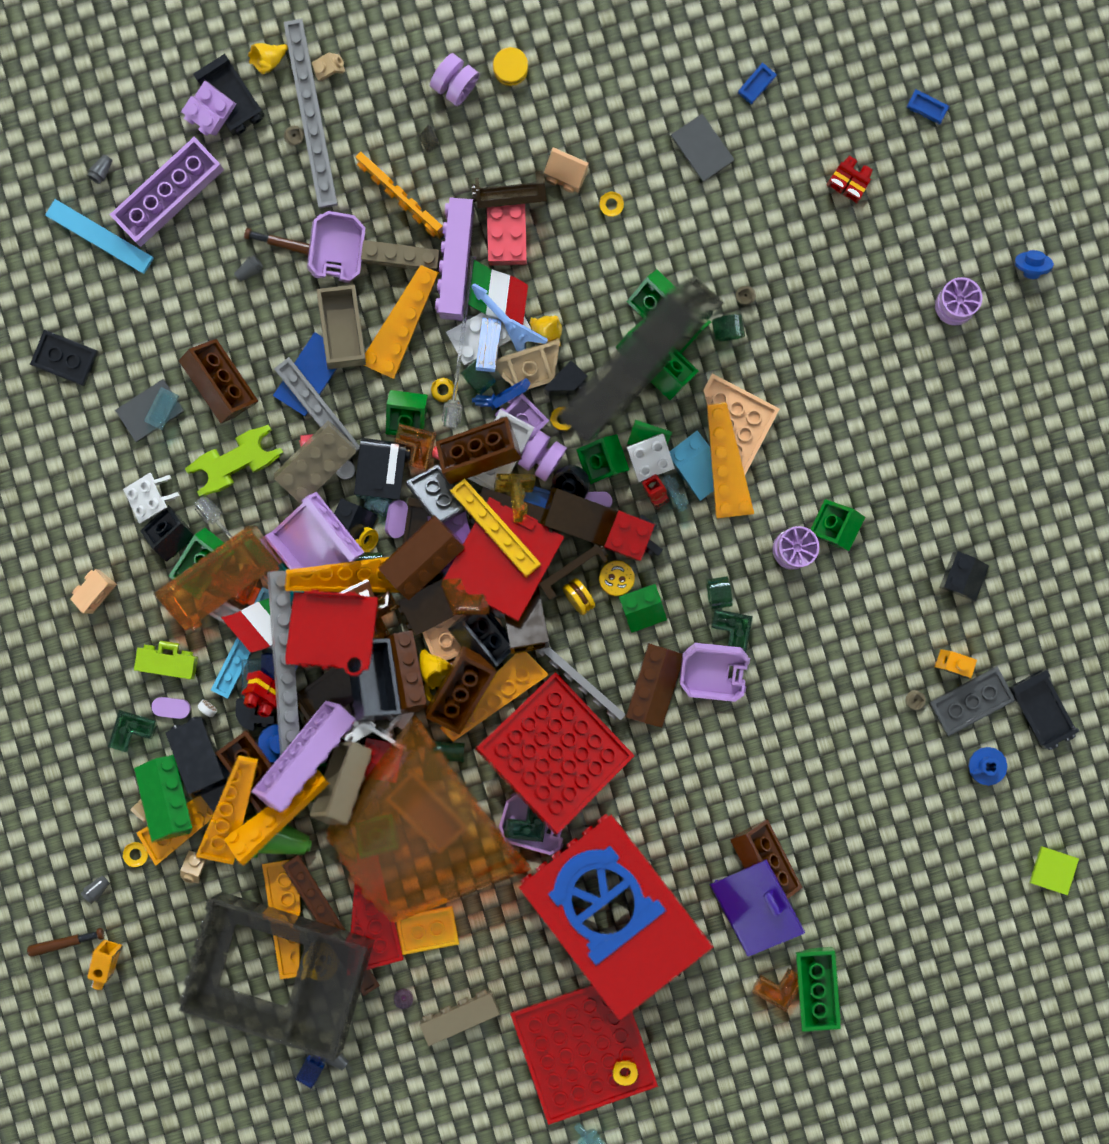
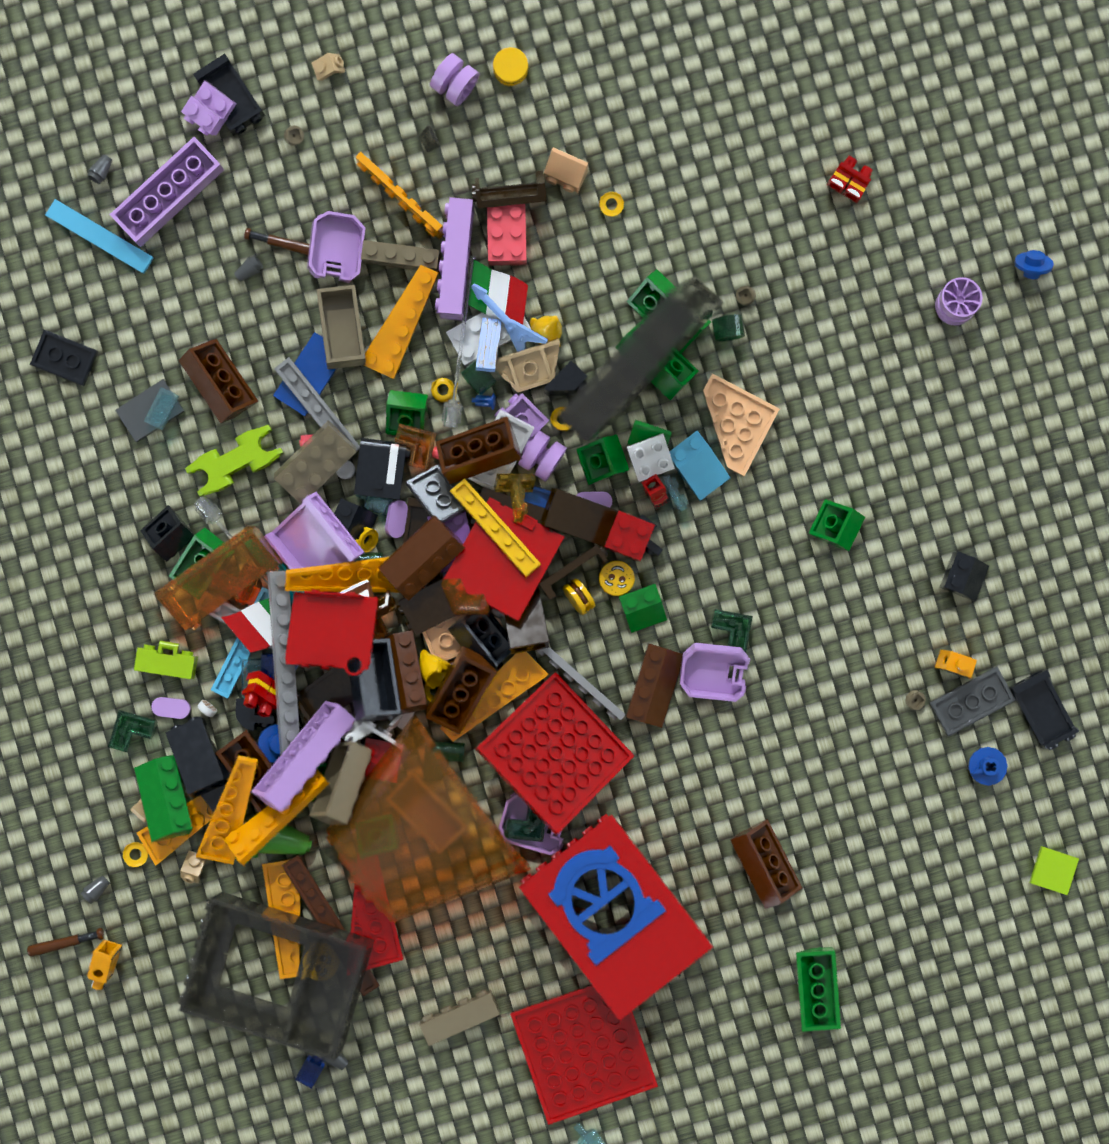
light nougat slope [70,569,117,614] -> none
white plate [123,473,180,523] -> none
yellow hat [248,43,288,75] -> none
light grey plate [283,19,338,209] -> none
clear purple tile [394,988,413,1009] -> none
yellow tile [395,906,459,955] -> none
blue tile [492,378,531,408] -> none
black cylinder [551,465,591,499] -> none
yellow piece [613,1061,638,1086] -> none
dark grey tile [671,114,734,182] -> none
light orange wing [706,402,754,518] -> none
clear green piece [706,576,733,610] -> none
dark purple container [709,860,805,957] -> none
blue tile [737,62,777,105] -> none
clear orange brick [752,968,799,1012] -> none
lavender wheel [773,526,819,570] -> none
blue tile [906,89,949,125] -> none

